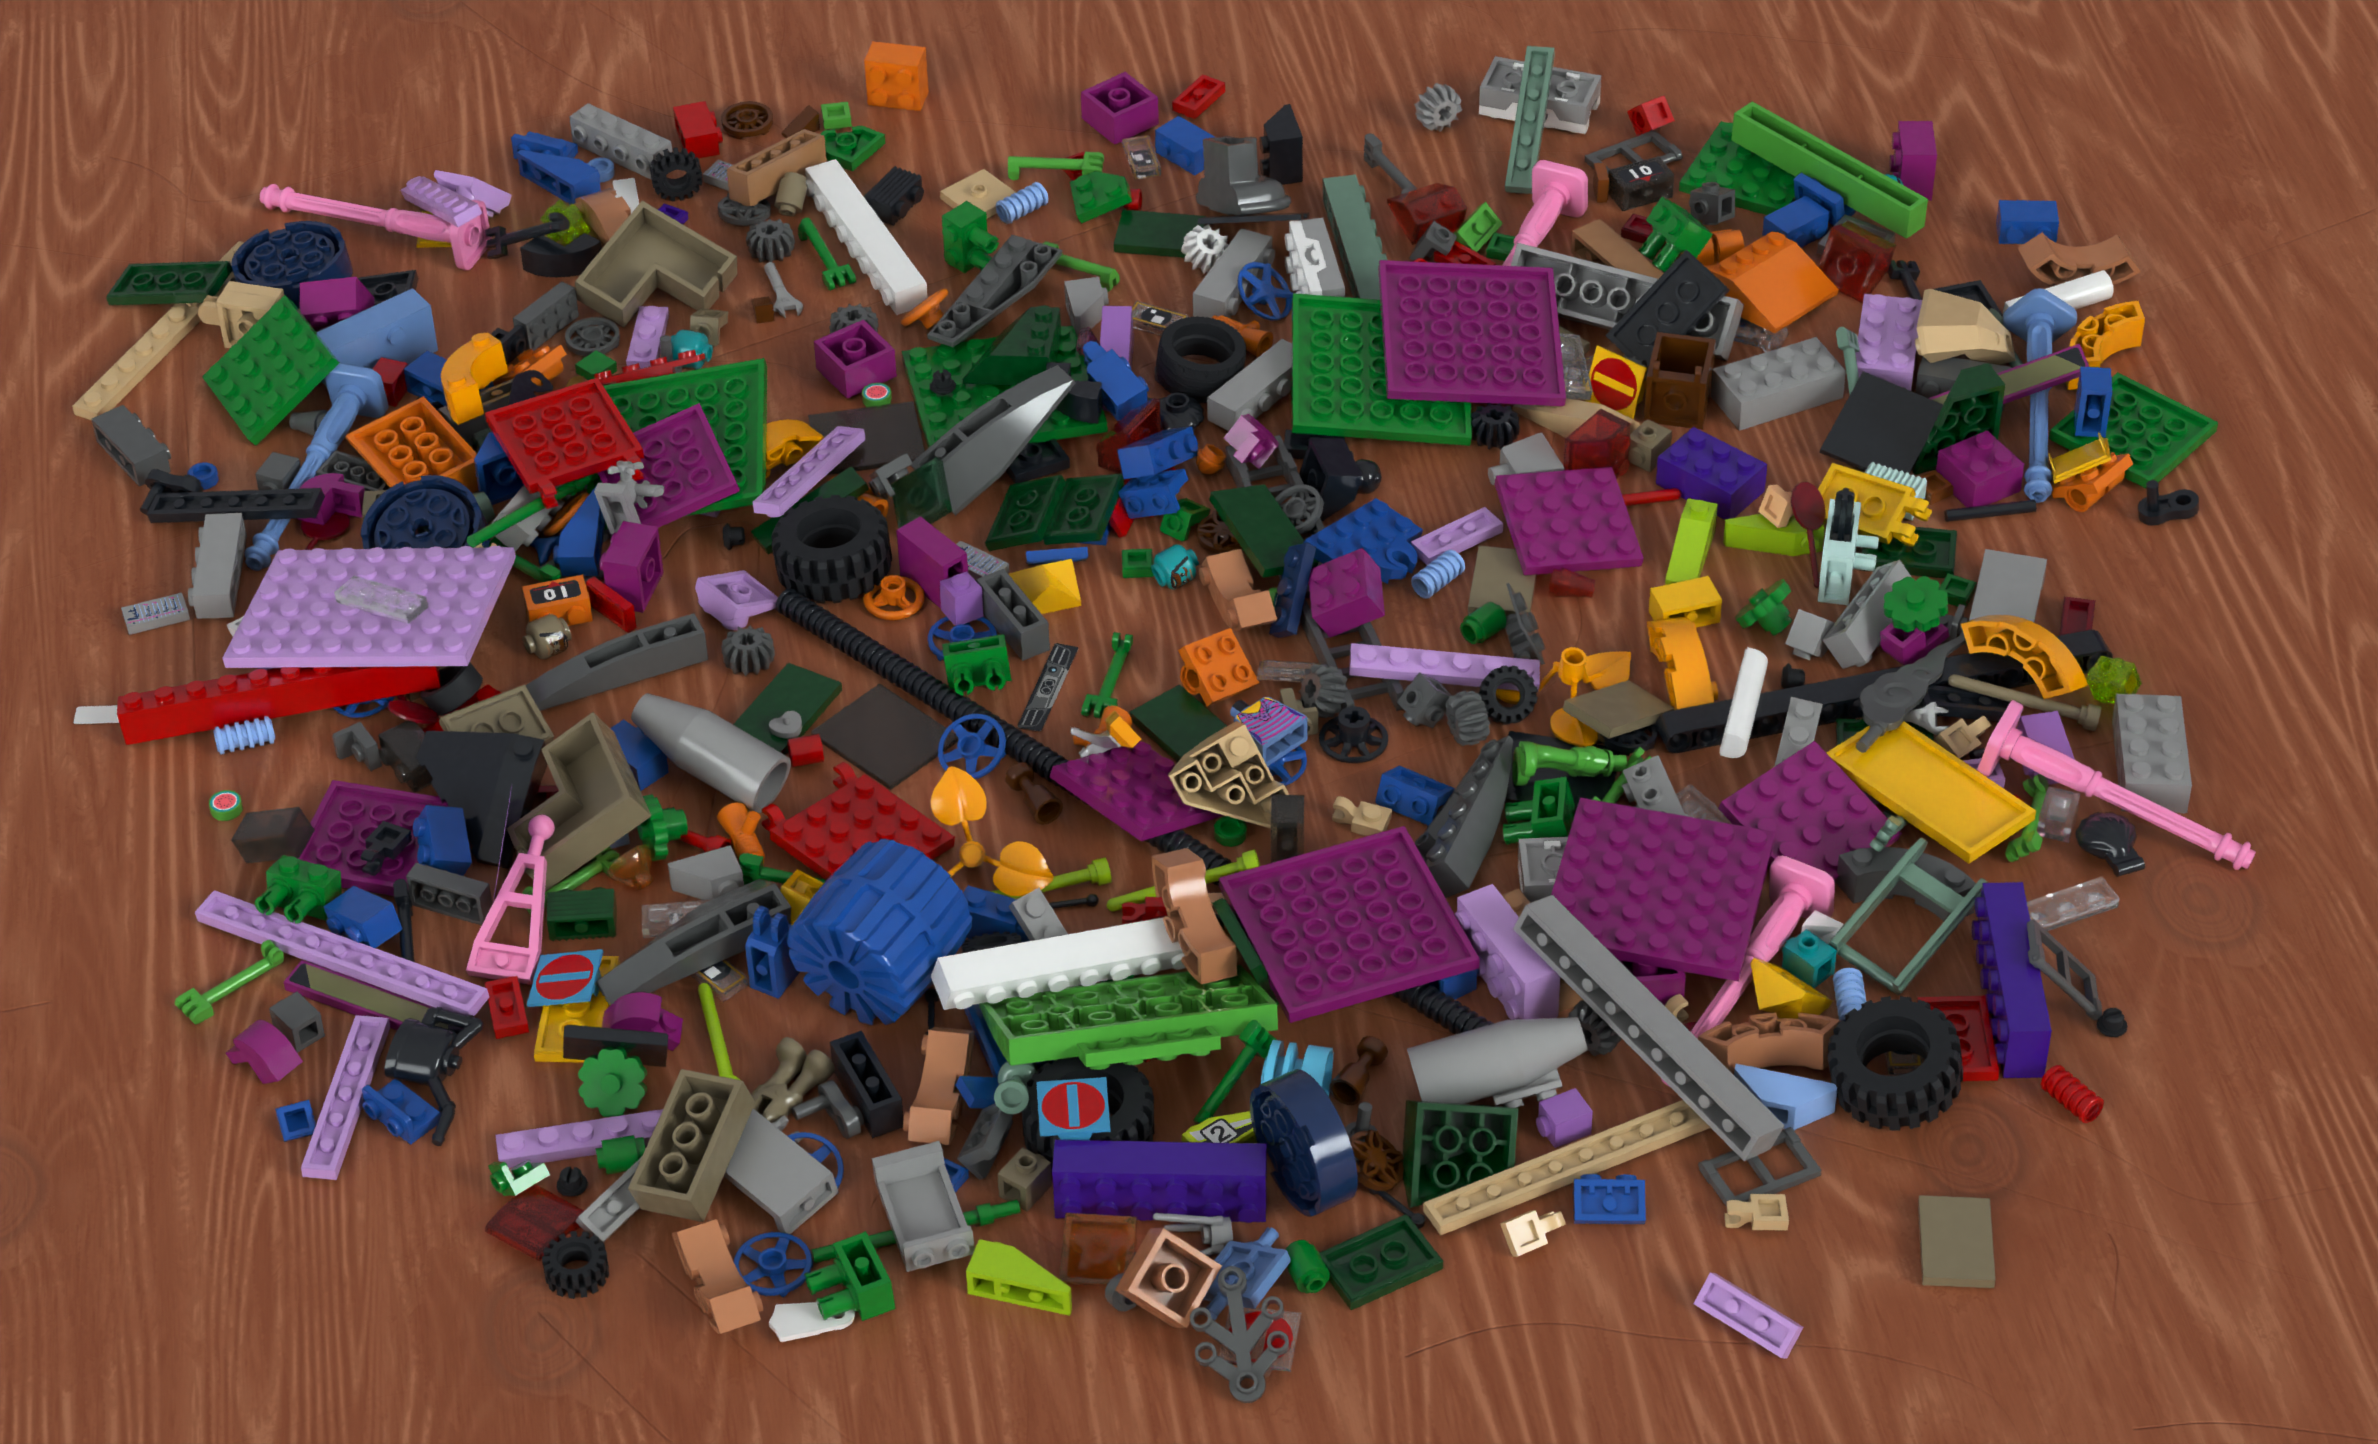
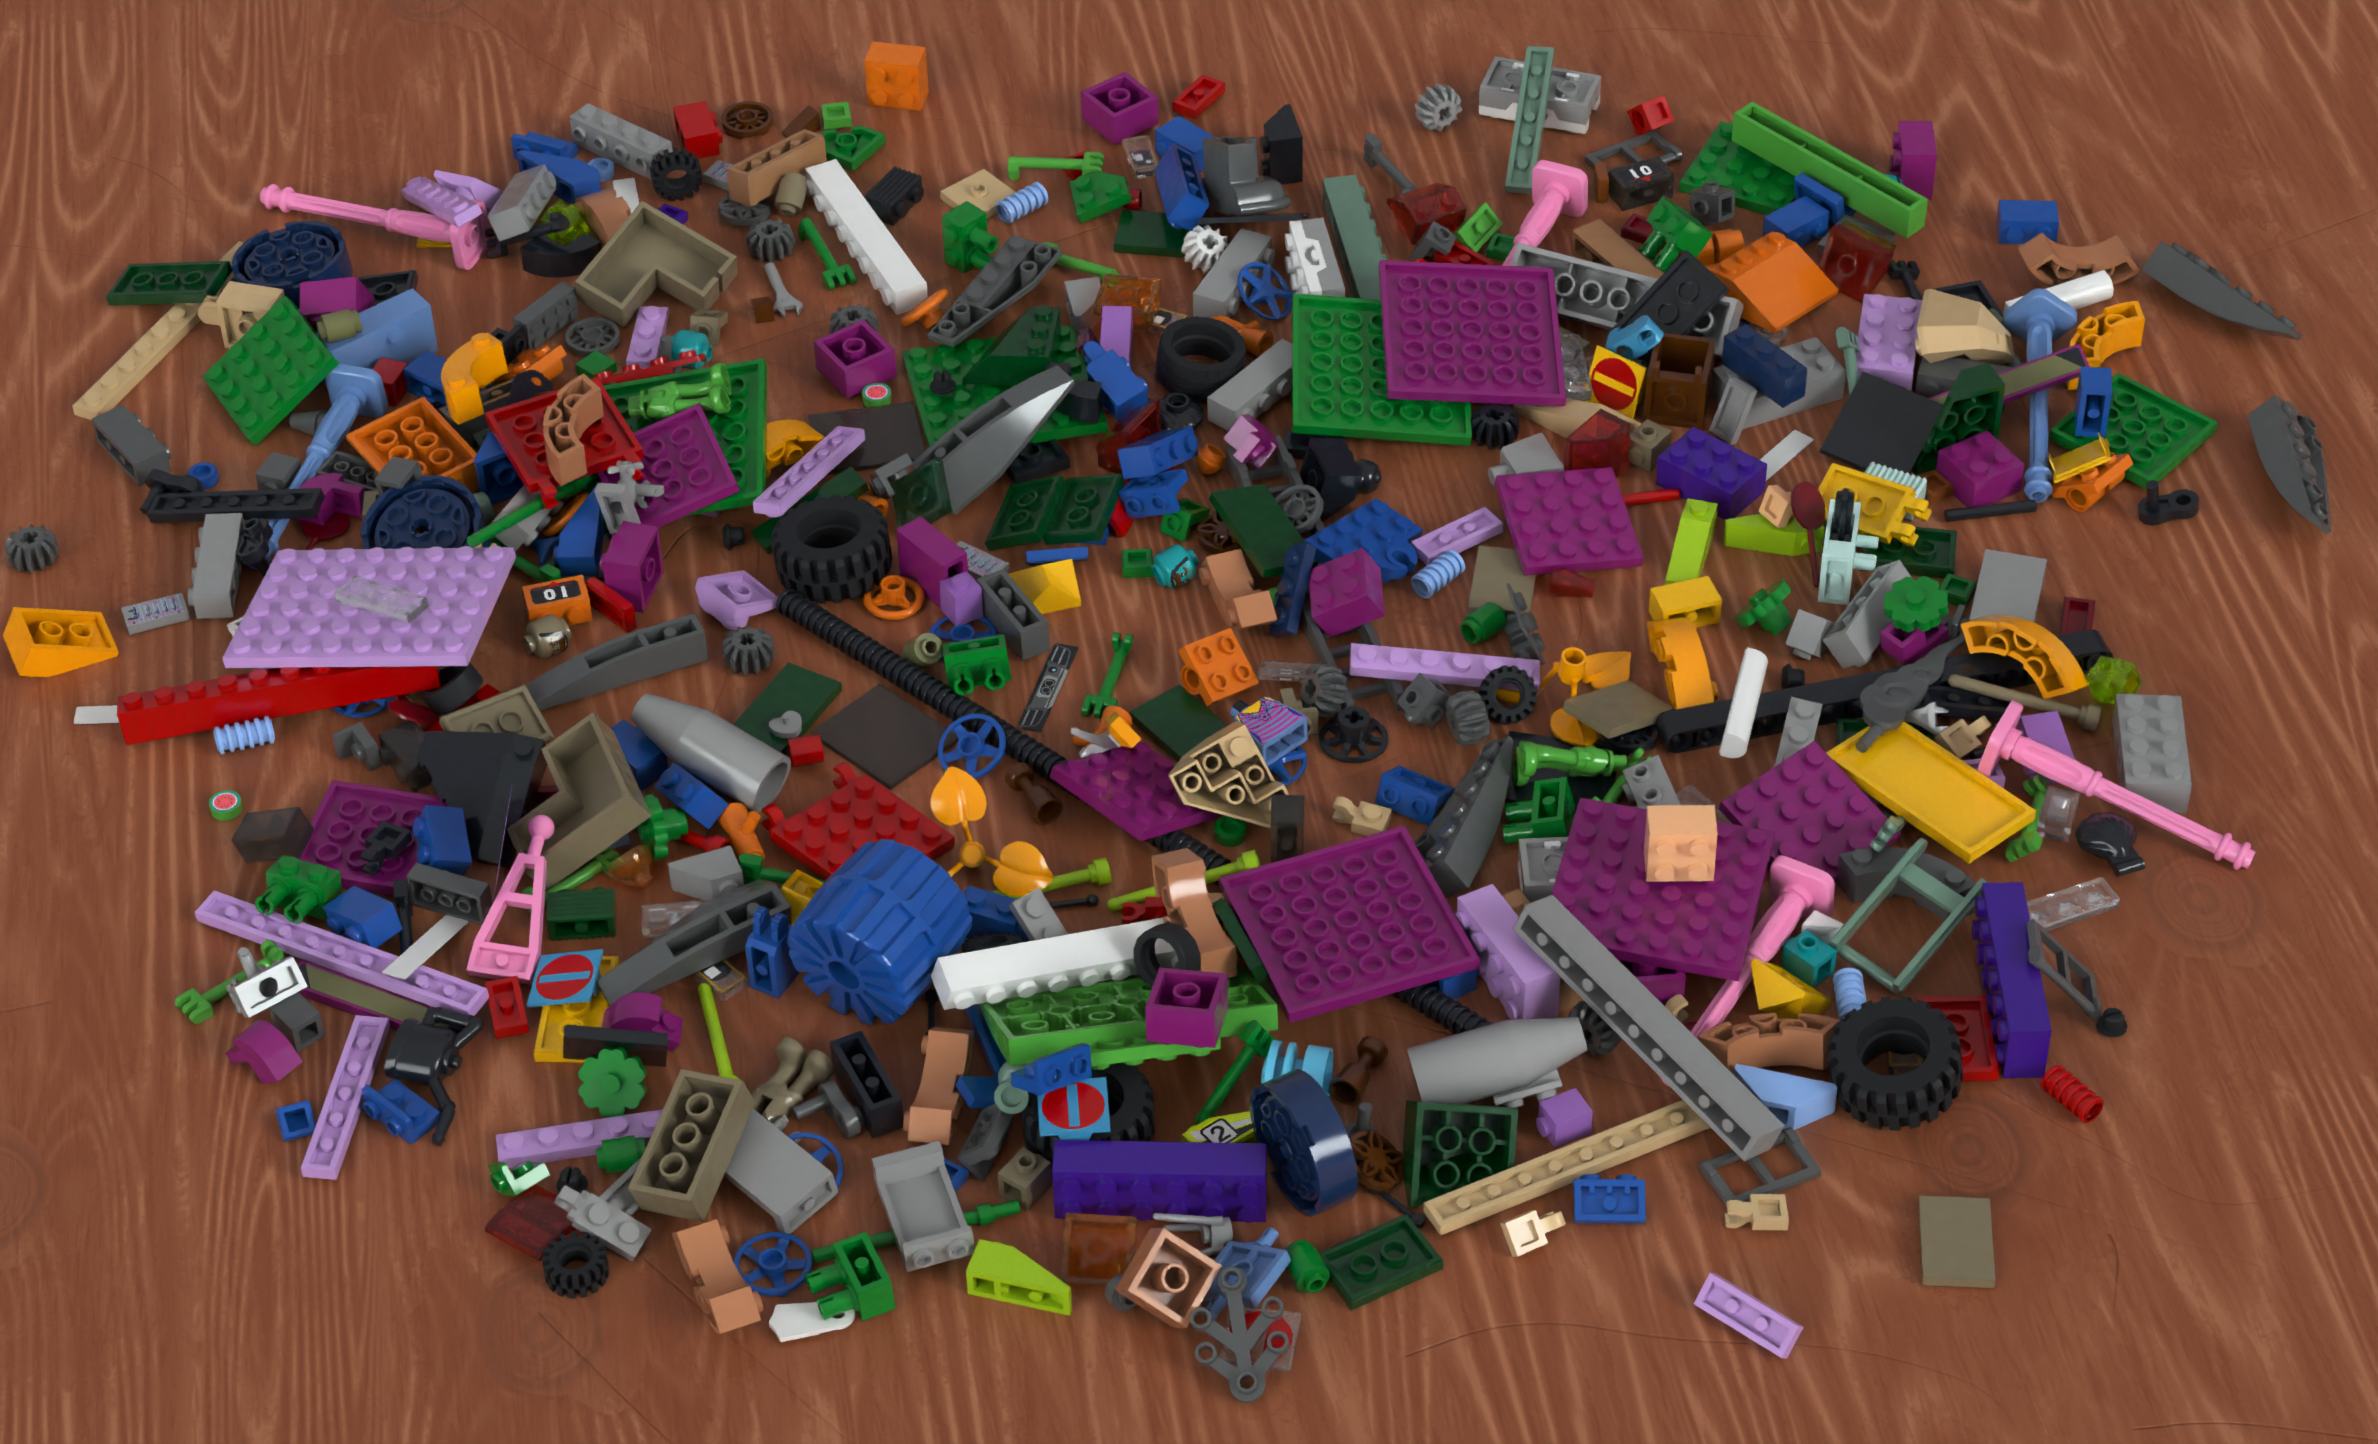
none -> light orange slope [3,607,119,677]
none -> dark grey gear [5,524,59,574]
none -> piece [226,947,308,1018]
none -> black piece [236,518,273,578]
none -> olive brick [316,308,362,344]
none -> dark grey panel [374,456,423,496]
none -> white sticker [382,915,469,979]
none -> light grey brick [487,164,557,241]
none -> nougat brick [543,373,604,486]
none -> light grey hinge [554,1185,652,1261]
none -> bright green piece [628,362,732,419]
none -> blue brick [654,762,729,829]
none -> olive brick [903,633,943,668]
none -> blue bracket [1011,1043,1092,1096]
none -> clear orange slope [1092,274,1162,332]
none -> black tyre [1133,922,1200,987]
none -> magenta brick [1145,967,1228,1048]
none -> blue brick [1154,143,1209,231]
none -> dark azure leg [1605,315,1664,361]
none -> light nougat brick [1644,805,1718,882]
none -> light grey tile [1709,377,1757,445]
none -> dark blue brick [1722,324,1807,408]
none -> white sticker [1760,430,1814,481]
none -> dark grey wedge [2142,241,2303,340]
none -> dark grey wedge [2247,395,2331,534]

